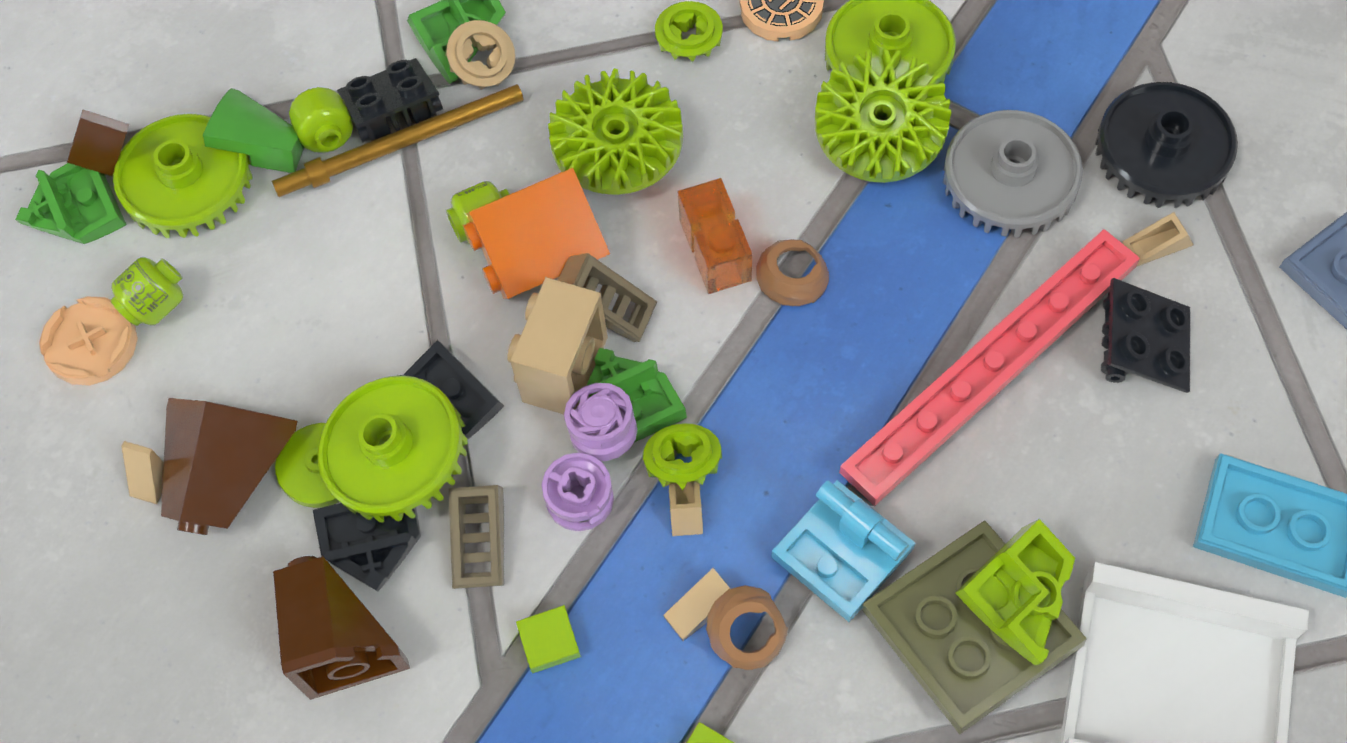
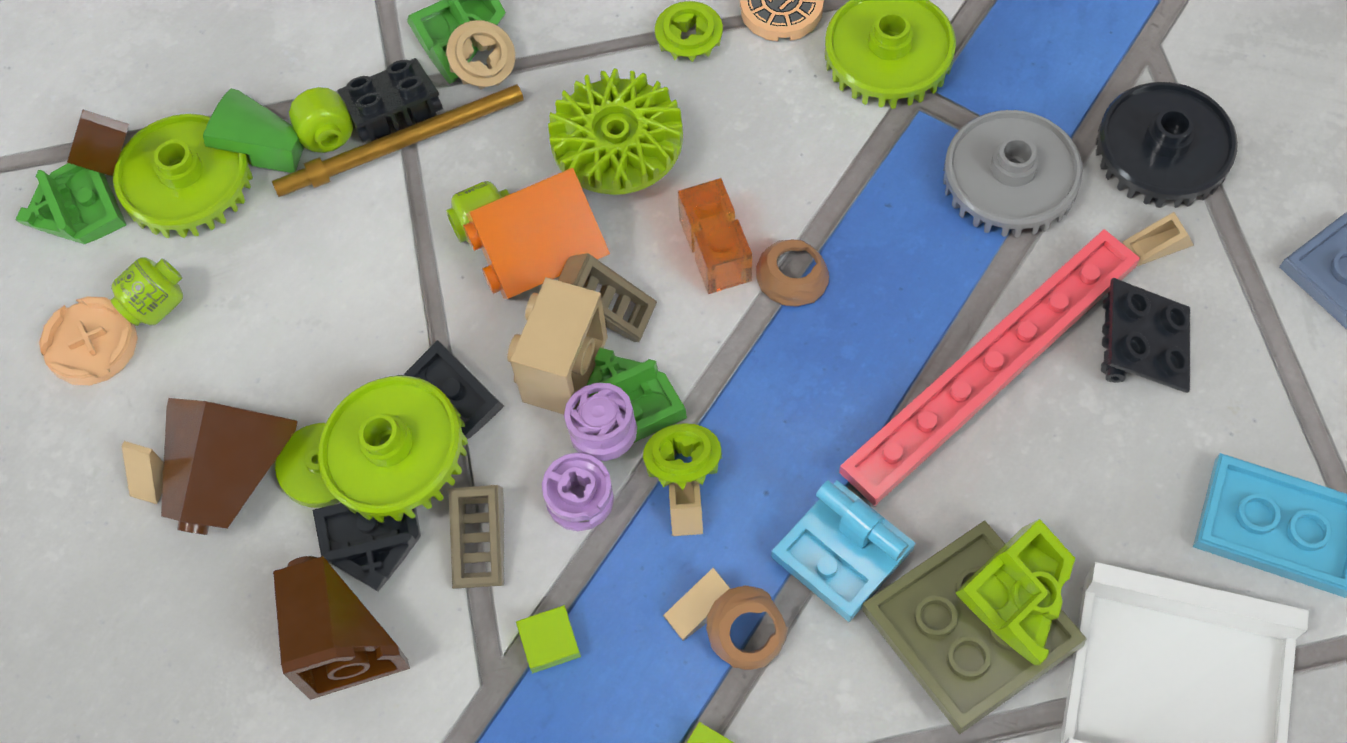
lime wheel [814,50,951,183] -> none

